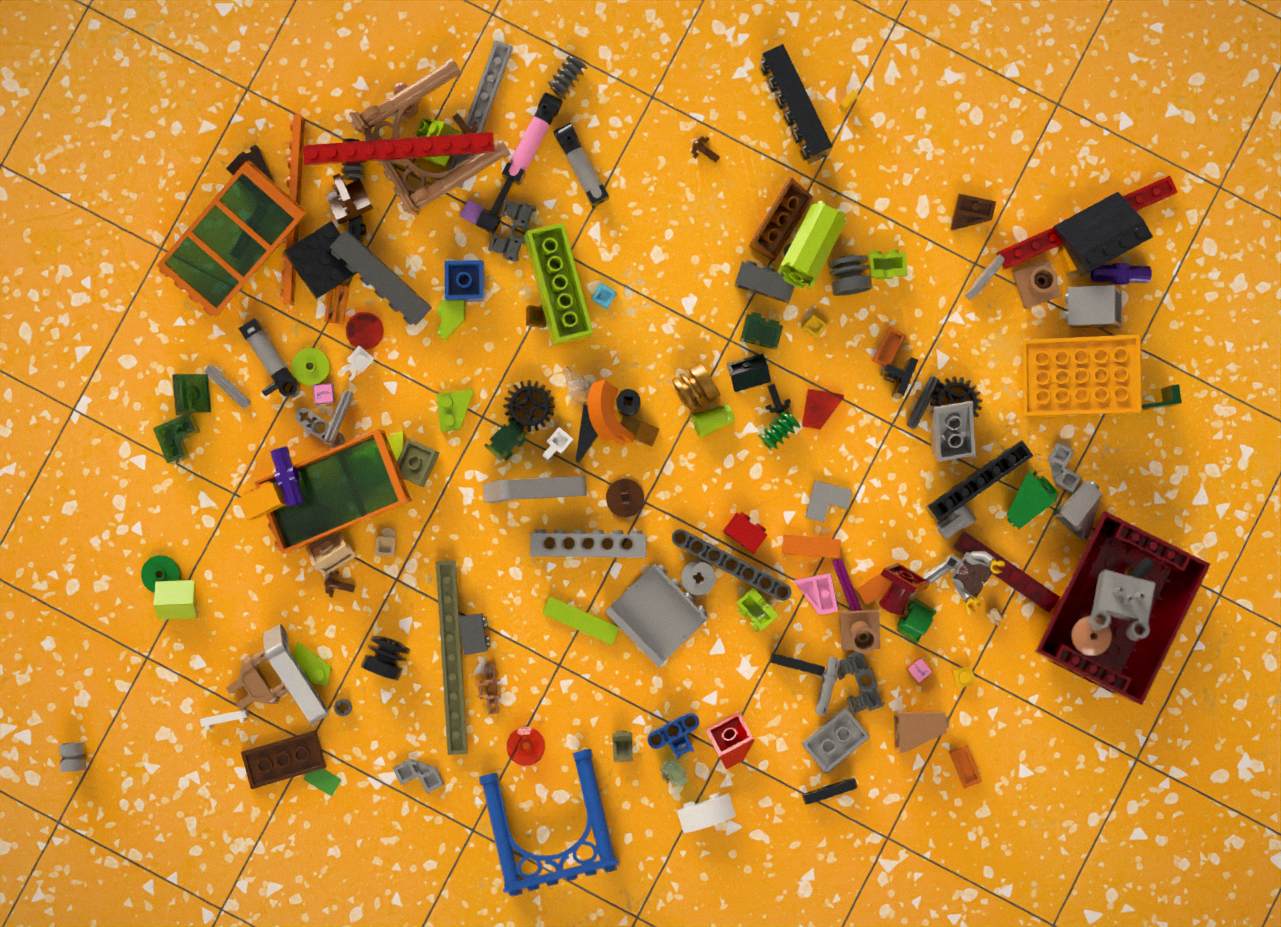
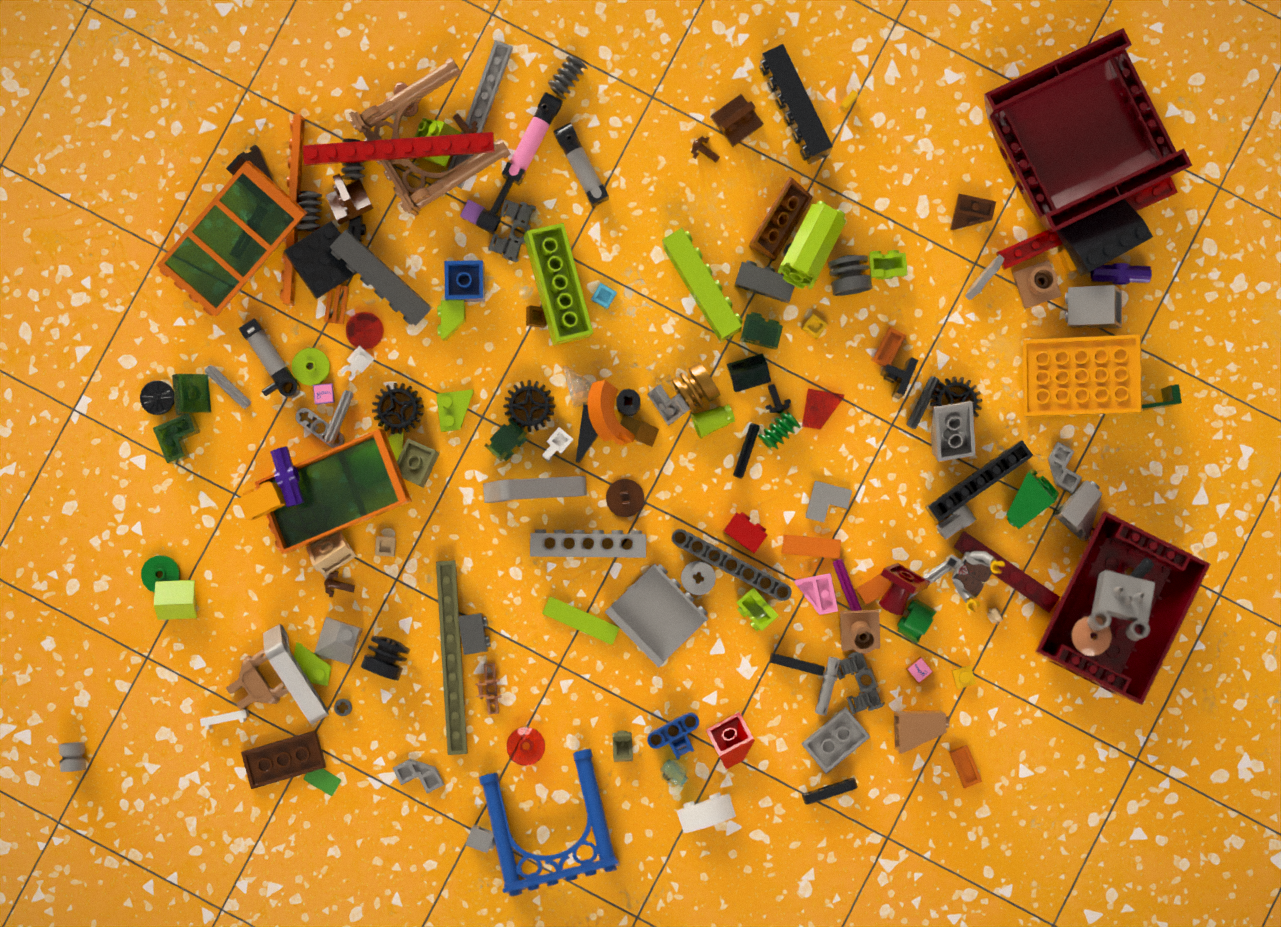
none -> black wheel [140,380,175,415]
none -> dark grey piece [296,191,322,232]
none -> light grey slope [314,617,363,665]
none -> black gear [372,383,424,434]
none -> light grey brick [466,824,495,853]
none -> light grey tile [648,384,690,426]
none -> lime brick [662,228,743,343]
none -> reddish brown bracket [710,94,763,147]
none -> black axle [733,423,760,479]
none -> dark red slope [984,28,1193,233]

